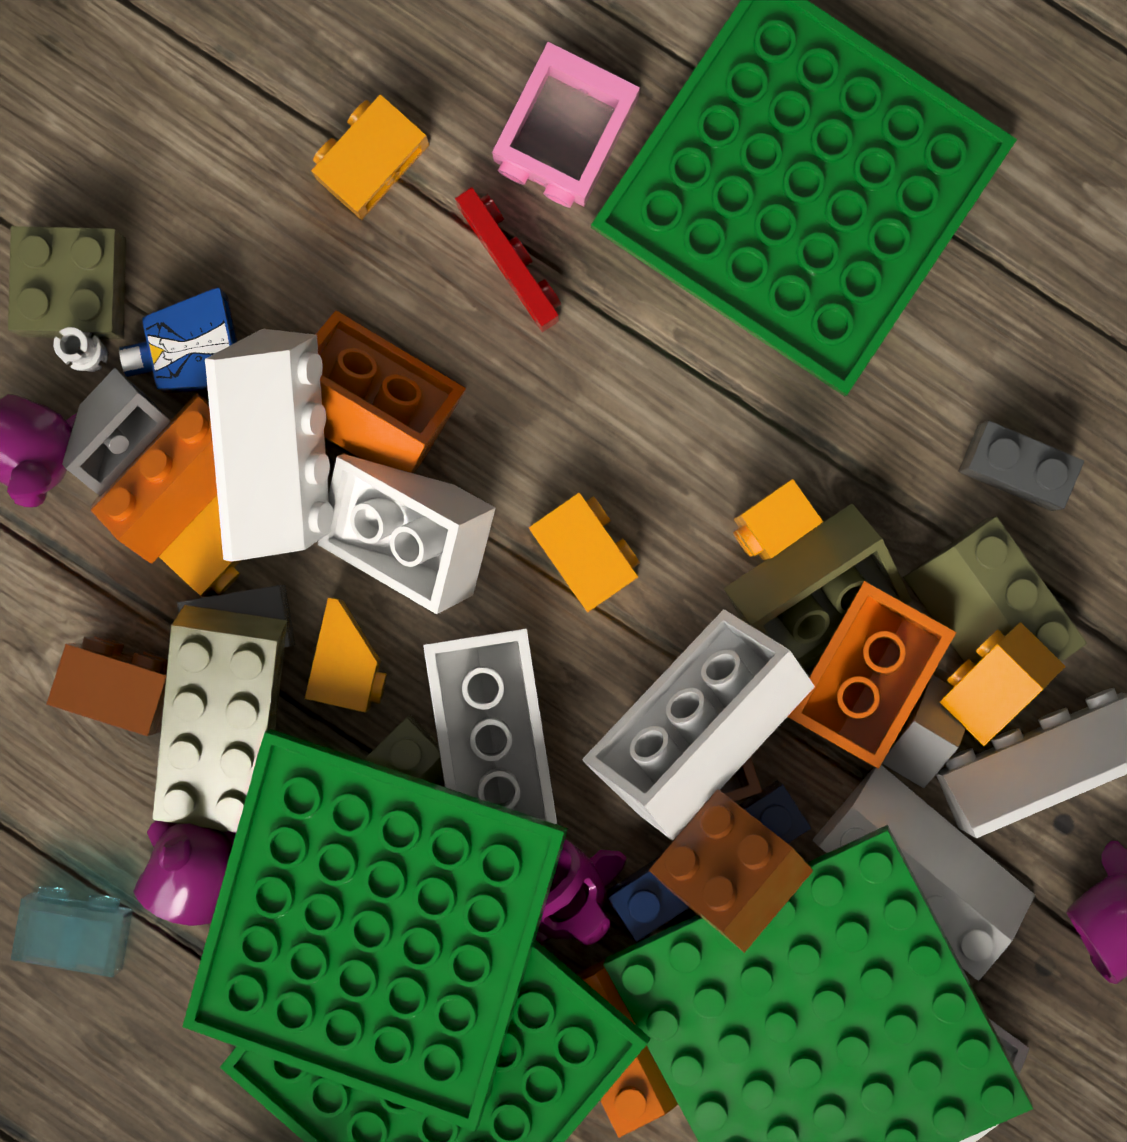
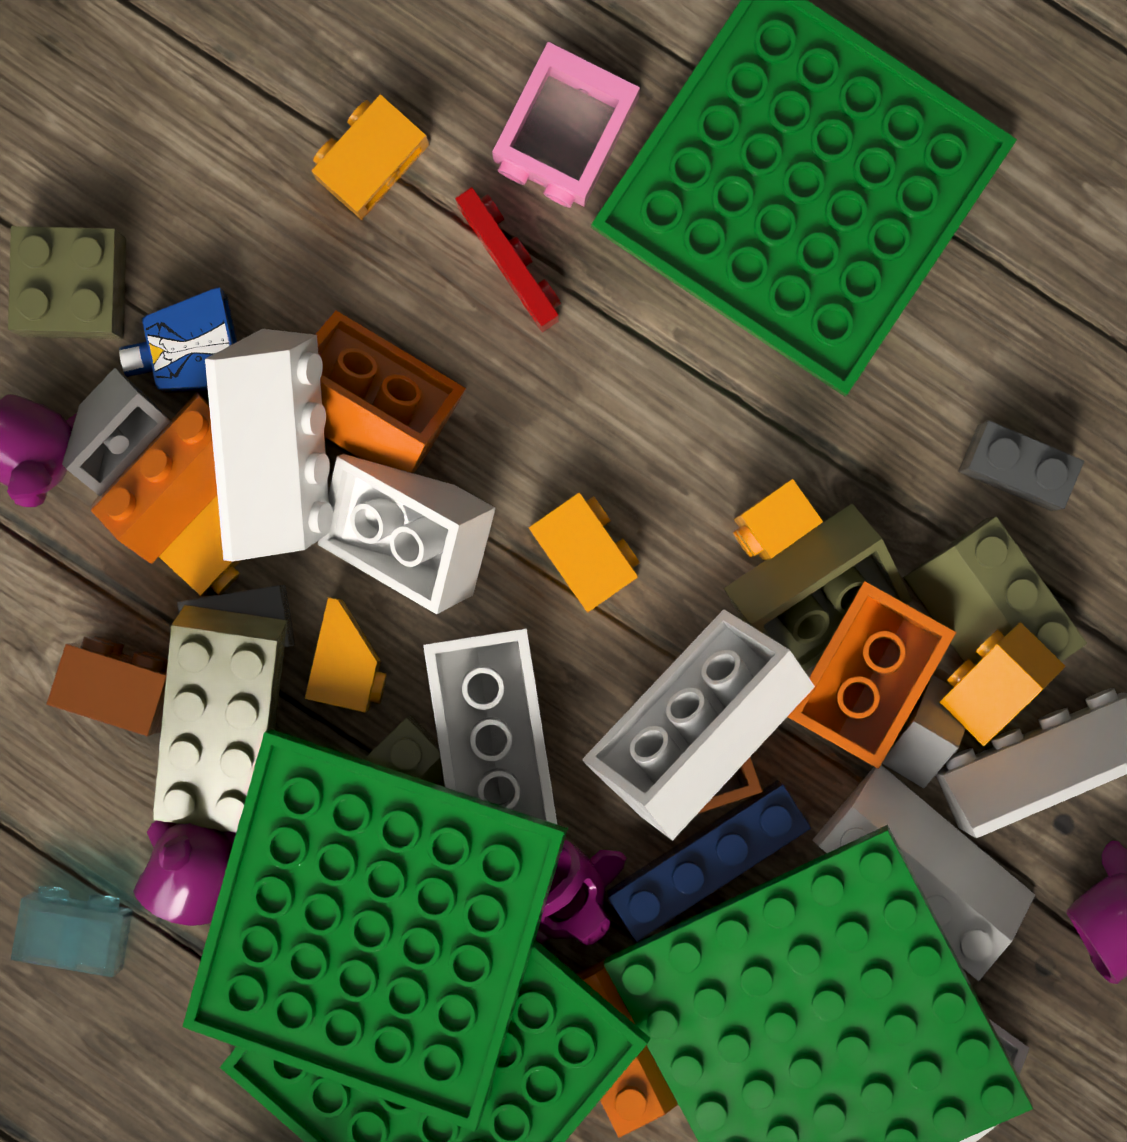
white pin [53,327,108,372] -> none
dark orange brick [649,789,813,953] -> none

